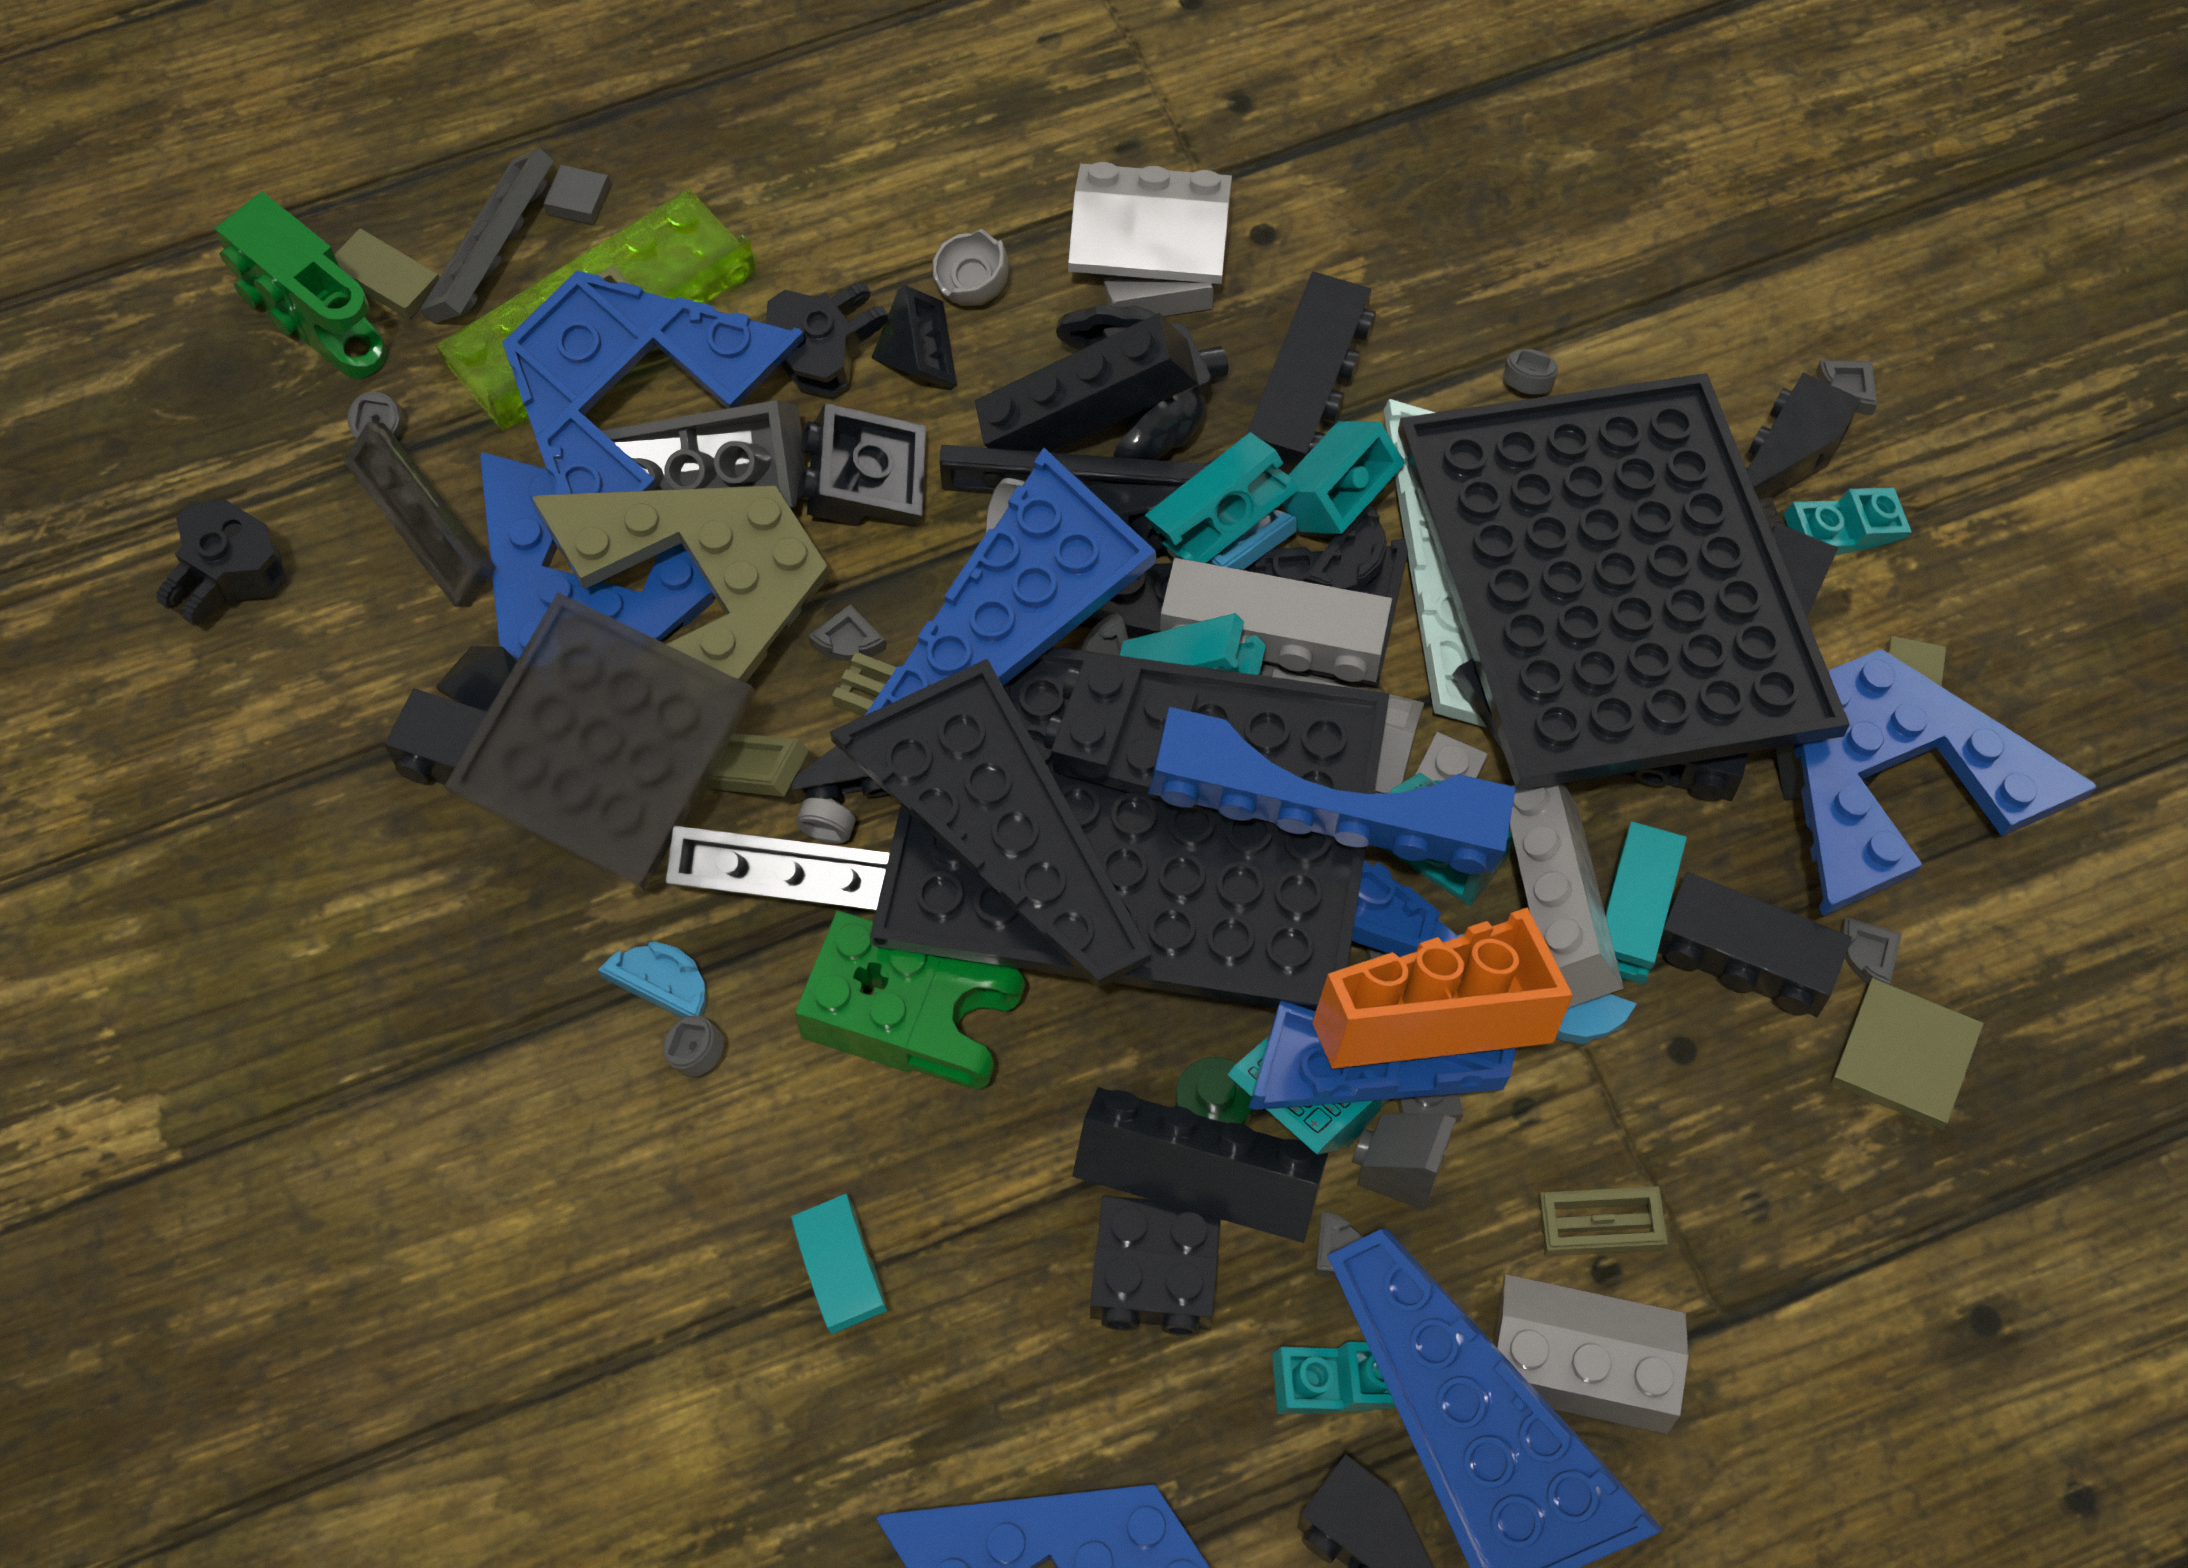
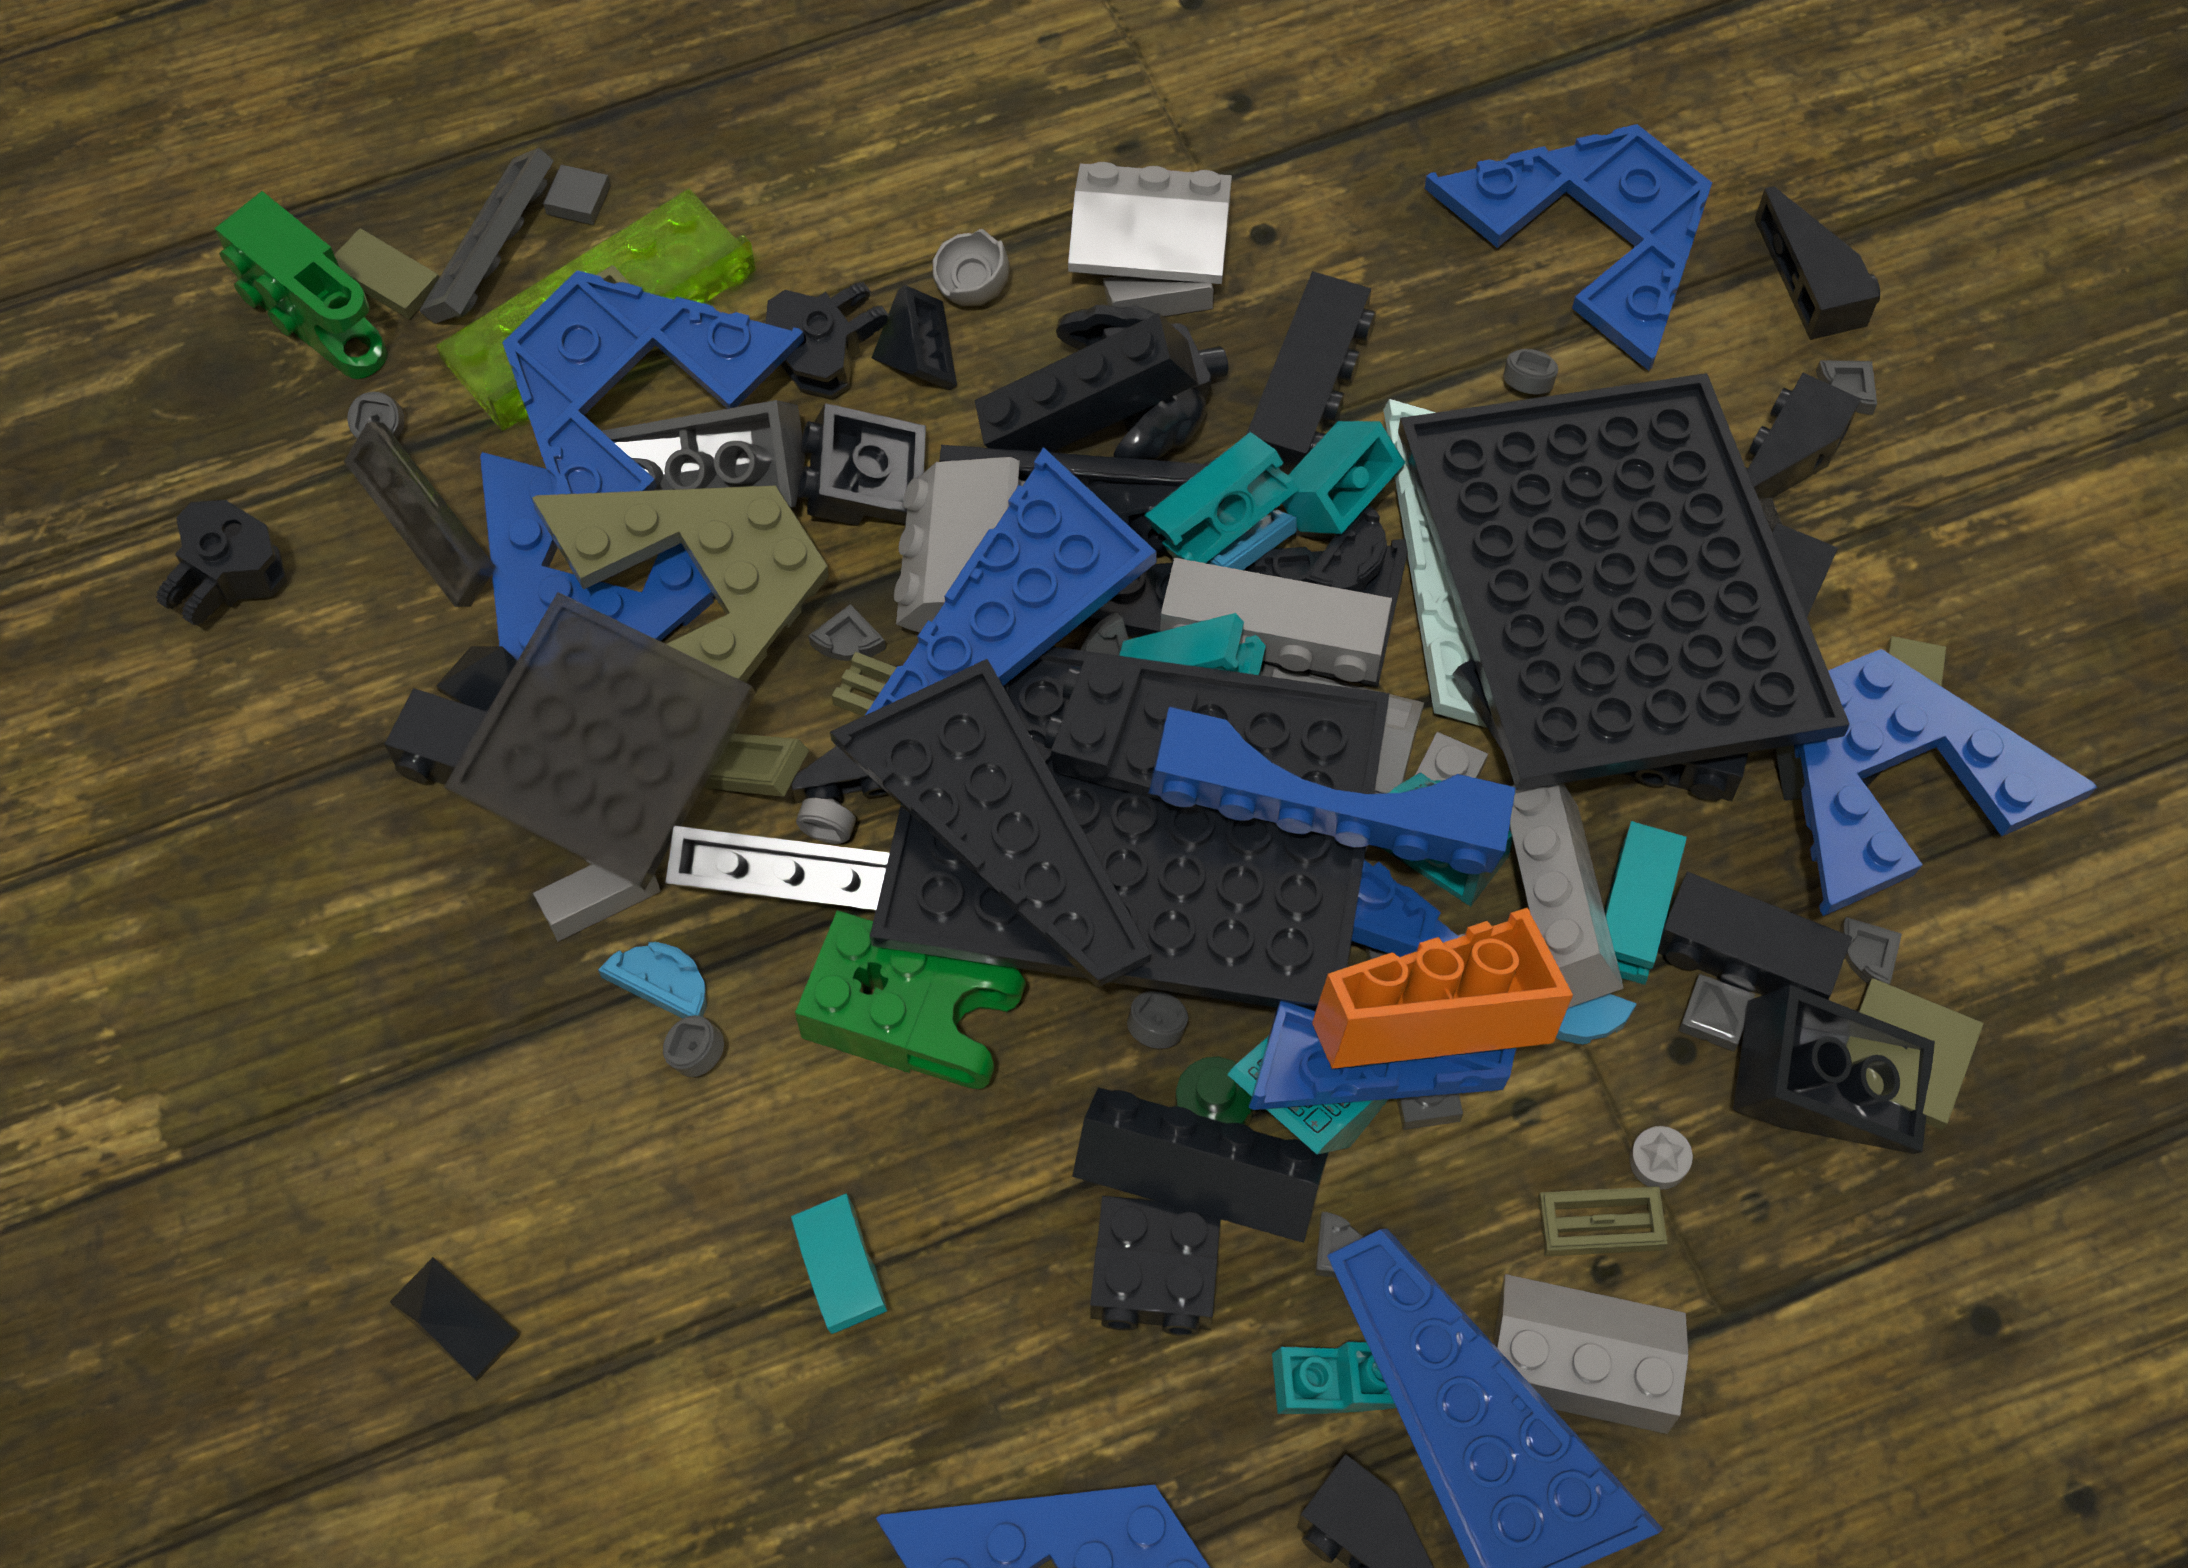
dark grey slope [1352,1113,1456,1211] -> none
teal slope [1783,488,1912,555] -> none
none -> black slope [390,1257,520,1381]
none -> light grey slope [533,844,661,942]
none -> light grey slope [894,457,1020,633]
none -> dark grey tile [1127,991,1188,1049]
none -> blue wing [1424,124,1712,371]
none -> light grey tile [1630,1126,1693,1189]
none -> dark grey tile [1679,974,1755,1051]
none -> black slope [1733,985,1935,1154]
none -> black slope [1754,186,1880,340]

